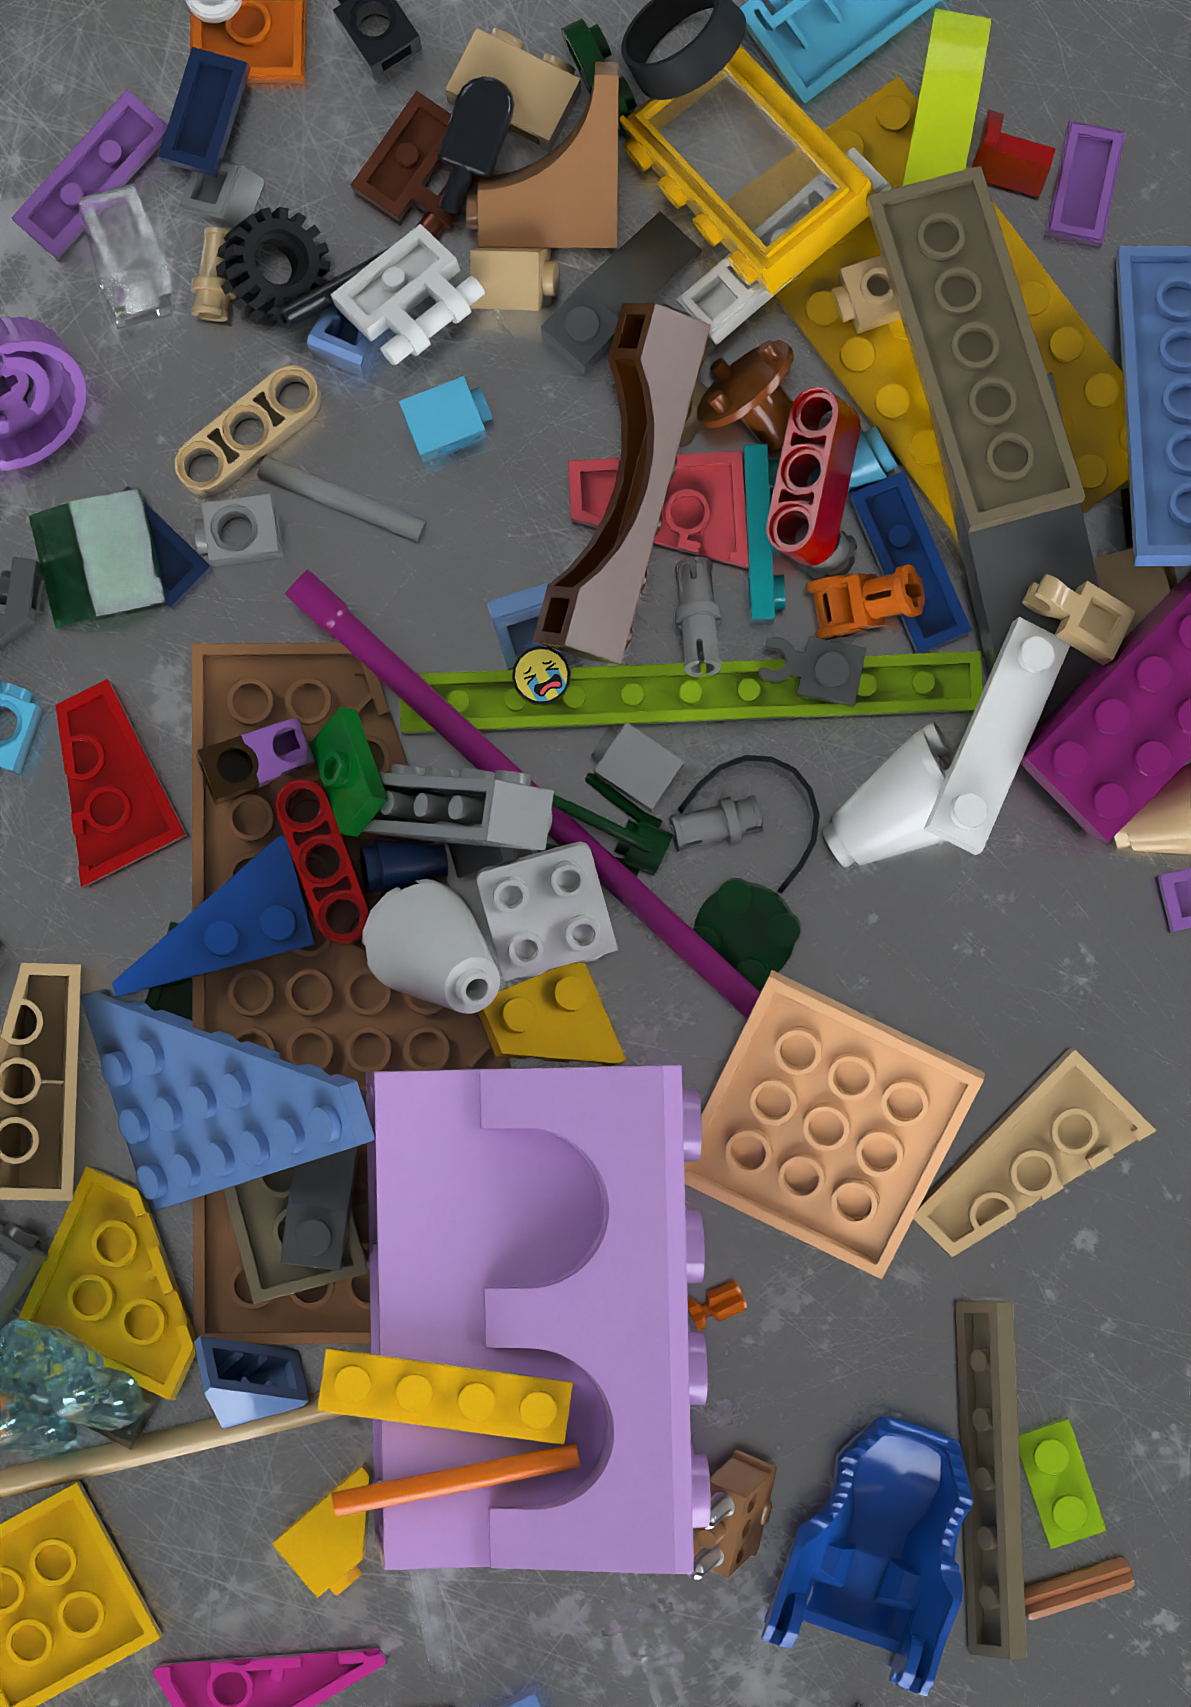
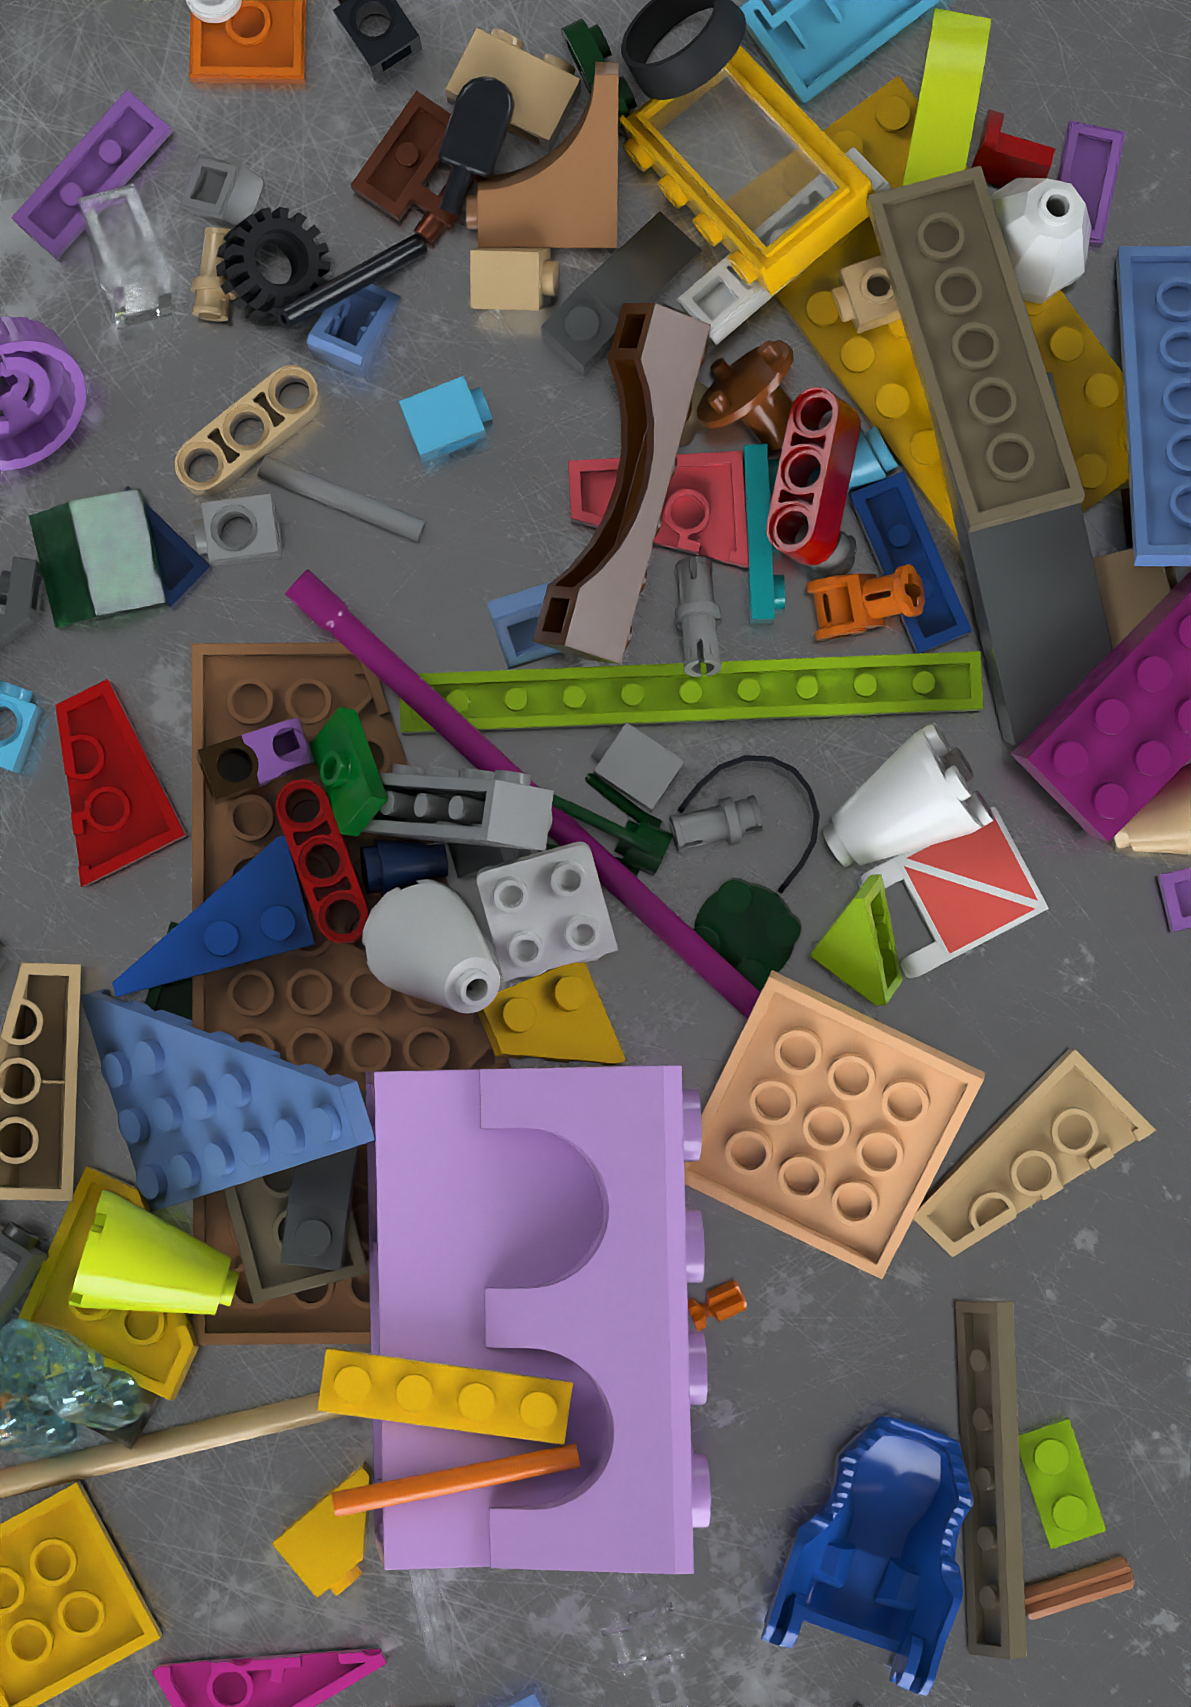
dark blue tile [158,47,251,178] -> none
medium blue slope [194,1336,309,1429] -> none
white plate [331,224,485,366] -> none
tile [512,646,571,706] -> none
medium nougat piece [687,1449,777,1580] -> none
dark grey plate [758,636,866,707] -> none
white plate [924,617,1070,855] -> none
tan plate [1022,574,1136,666] -> none
none -> neon yellow cone [69,1190,240,1315]
none -> lime slope [810,874,903,1006]
none -> coral flag [857,806,1049,979]
none -> white cone [990,178,1091,304]

